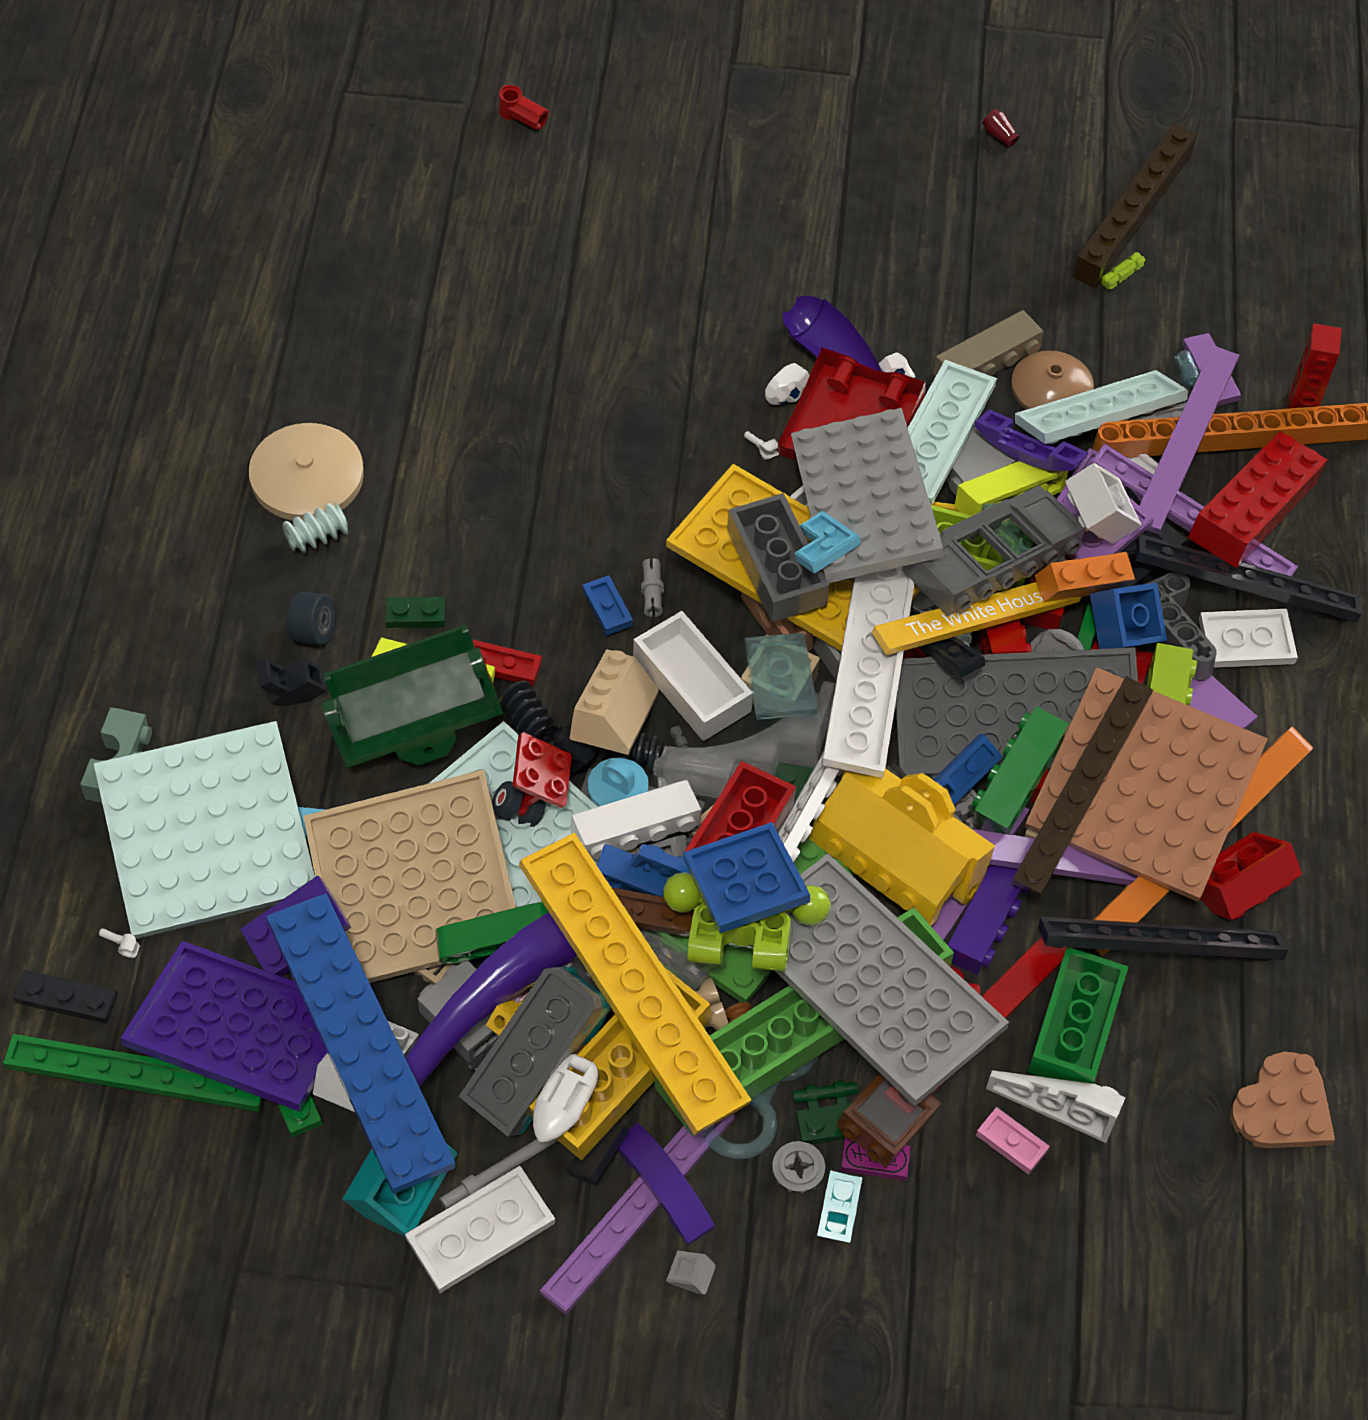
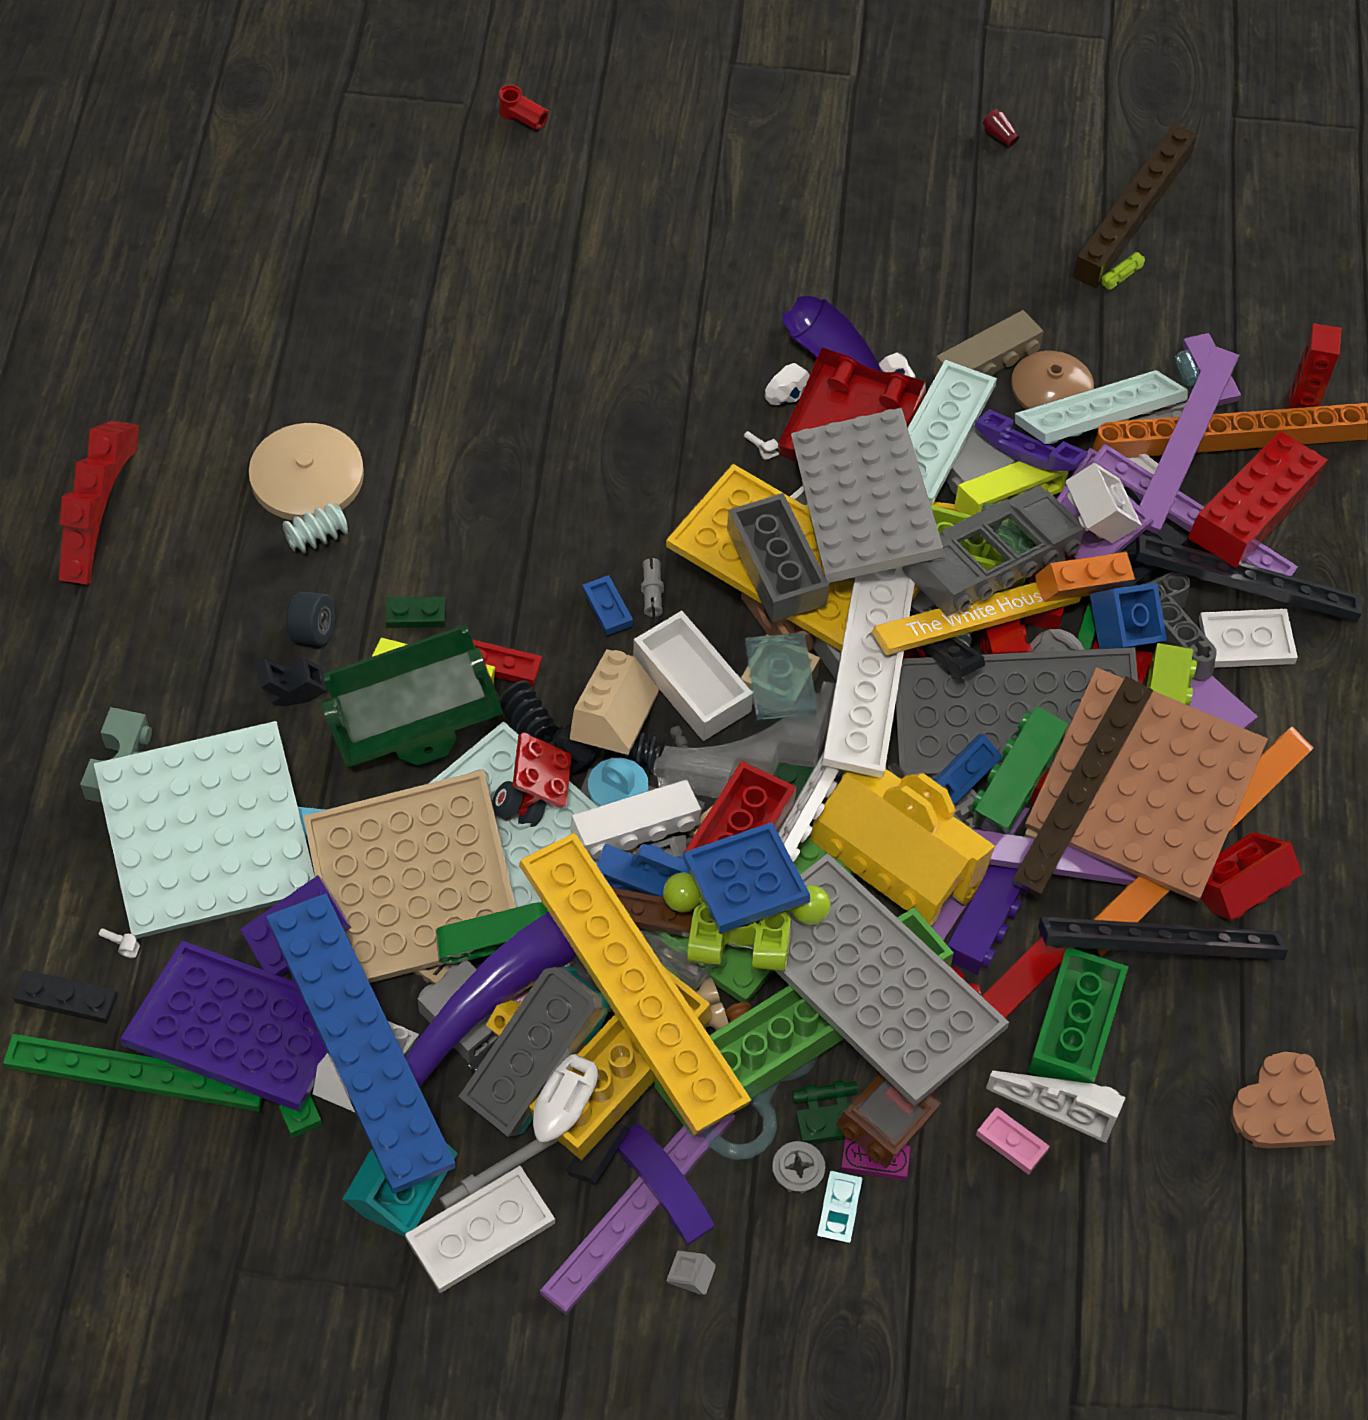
medium azure tile [794,511,861,574] -> none
none -> red arch [59,421,139,585]

